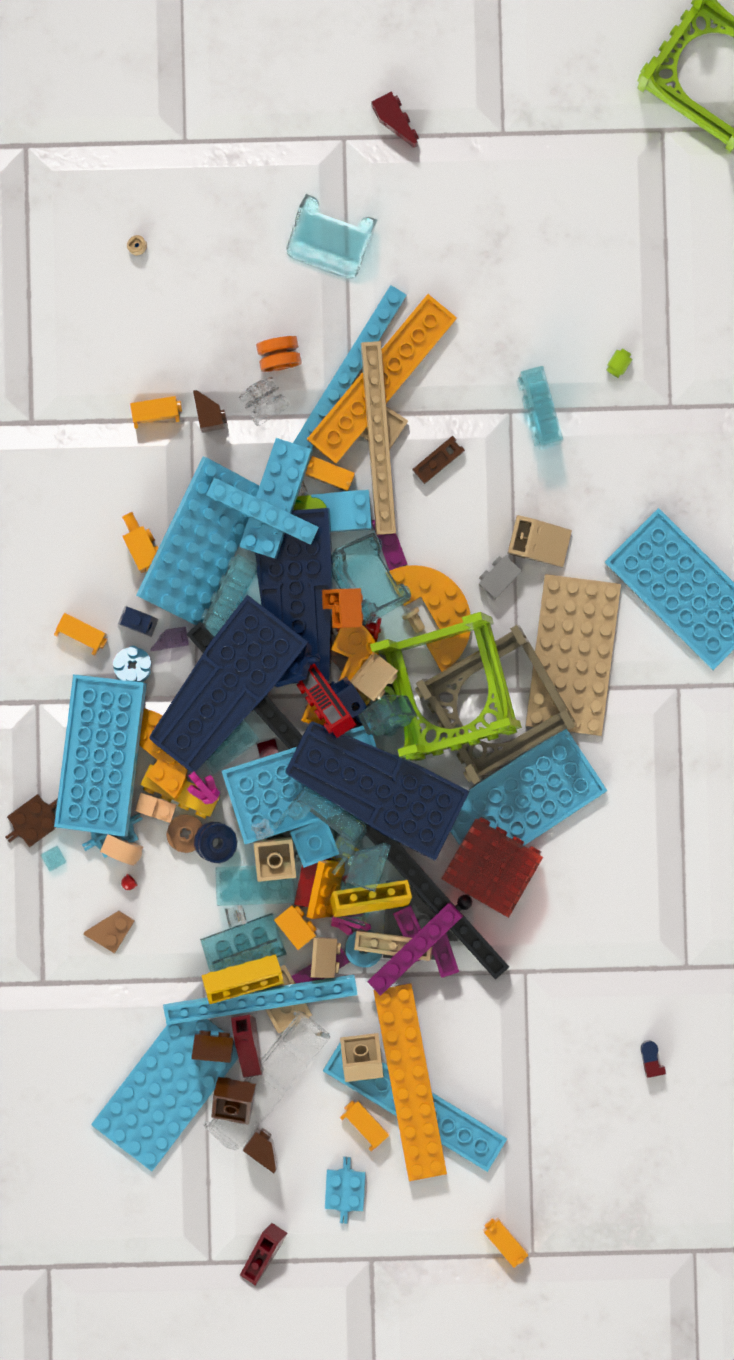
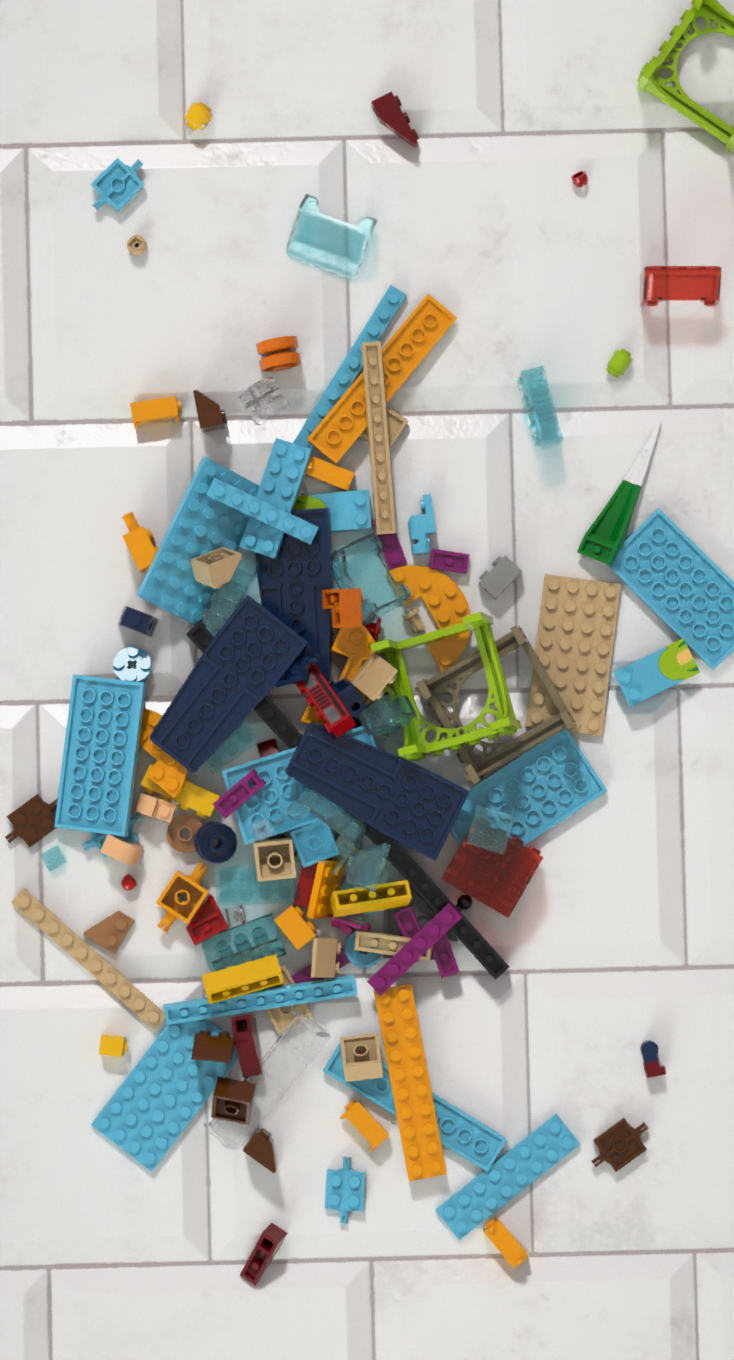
light orange brick [54,613,108,656] -> none
clear purple slope [150,626,189,652] -> none
dark pink rock [187,771,220,804] -> none
reddish brown plate [412,436,465,485] -> none
tan slope [507,515,572,567] -> none
none -> tan plate [11,888,165,1030]
none -> medium azure plate [91,158,145,212]
none -> yellow brick [99,1033,128,1057]
none -> light orange brick [156,861,210,932]
none -> yellow head [184,101,212,131]
none -> red wing [186,895,229,946]
none -> tan slope [190,547,242,589]
none -> magenta plate [213,769,267,819]
none -> medium azure plate [408,494,436,555]
none -> magenta plate [429,549,470,574]
none -> medium azure plate [435,1113,580,1240]
none -> clear light blue brick [466,806,515,854]
none -> red hinge [571,171,588,187]
none -> green plate [577,423,661,566]
none -> reddish brown plate [591,1117,649,1172]
none -> medium azure slope [613,638,700,707]
none -> clear red windscreen [640,266,722,306]

